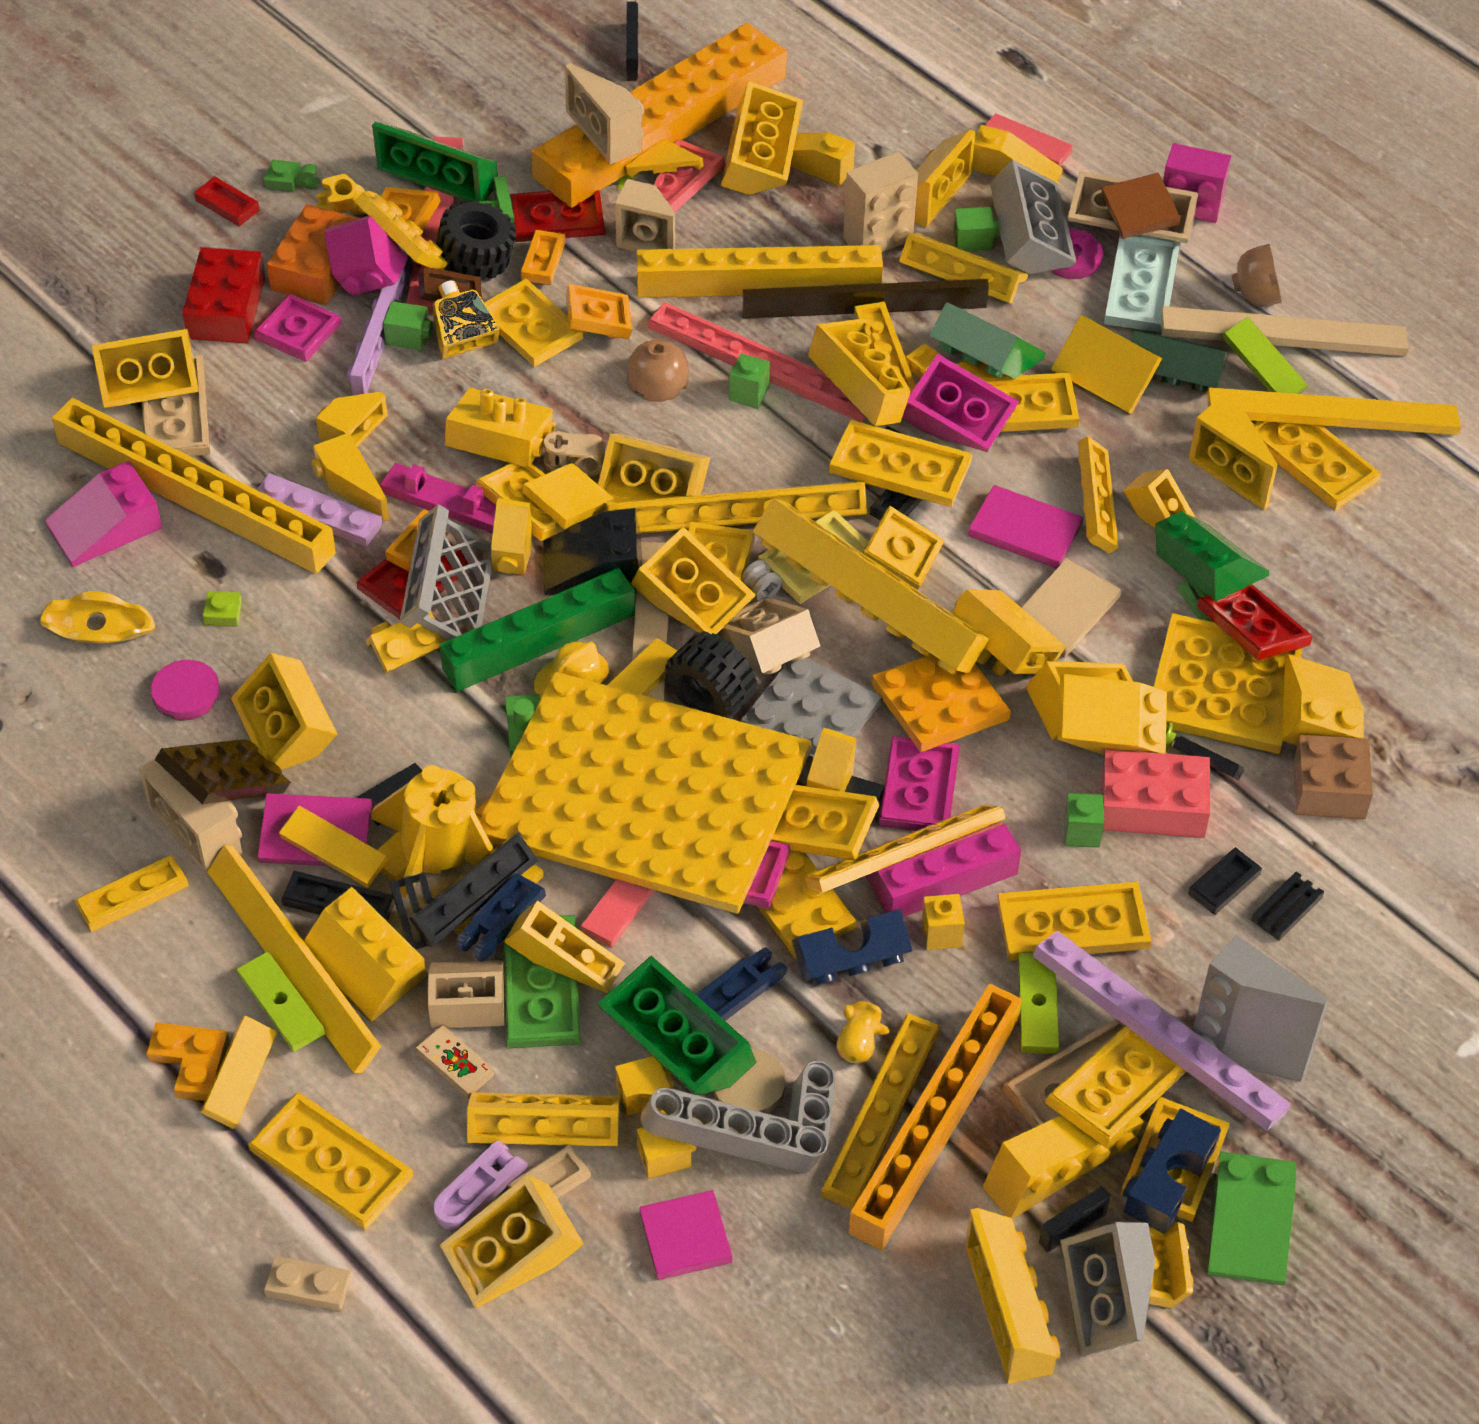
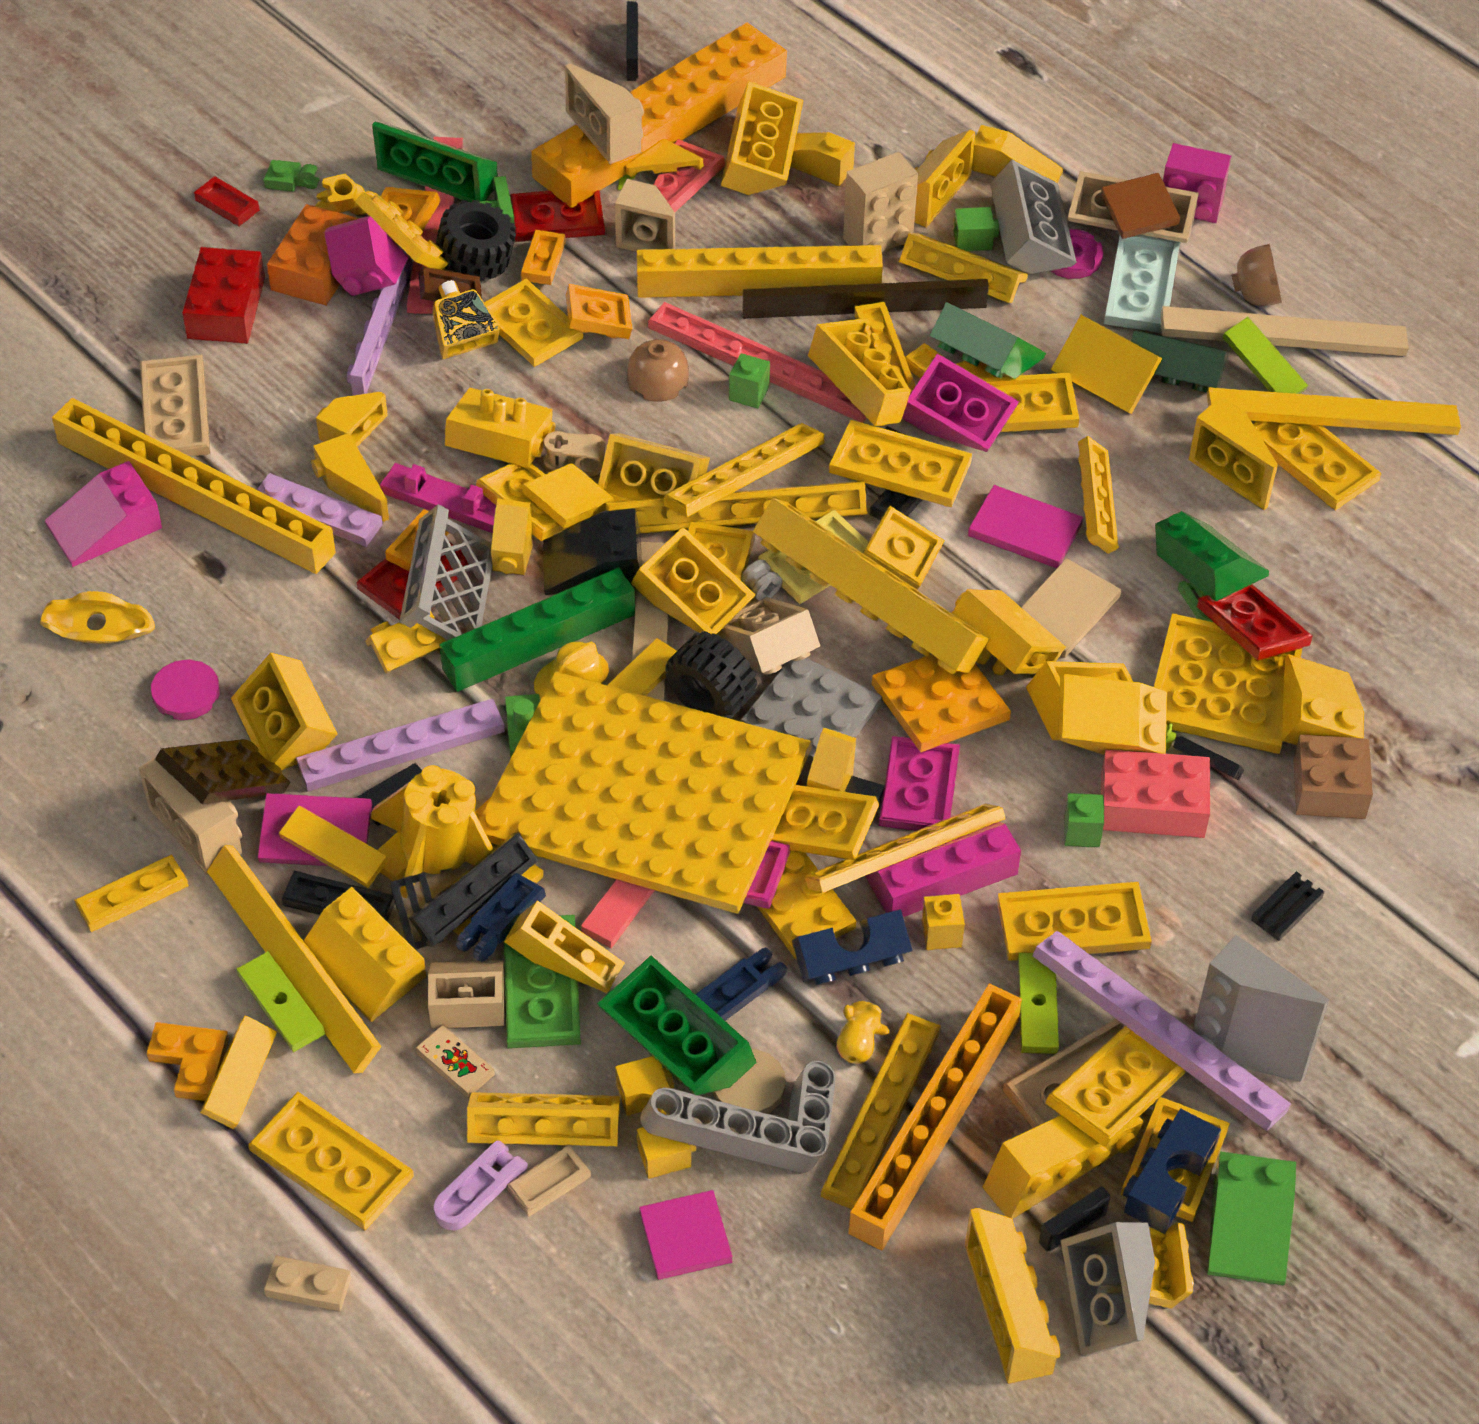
yellow slope [91,329,199,408] -> none
lime plate [203,591,242,627] -> none
dark pink tile [254,294,341,362] -> none
bright green brick [383,301,433,350] -> none
yellow slope [440,1174,584,1308] -> none
coral tile [985,113,1073,167] -> none
yellow slope [1123,468,1196,528] -> none
black tile [1188,847,1262,915] -> none
none -> lavender plate [296,699,505,791]
none -> yellow tile [664,423,825,517]

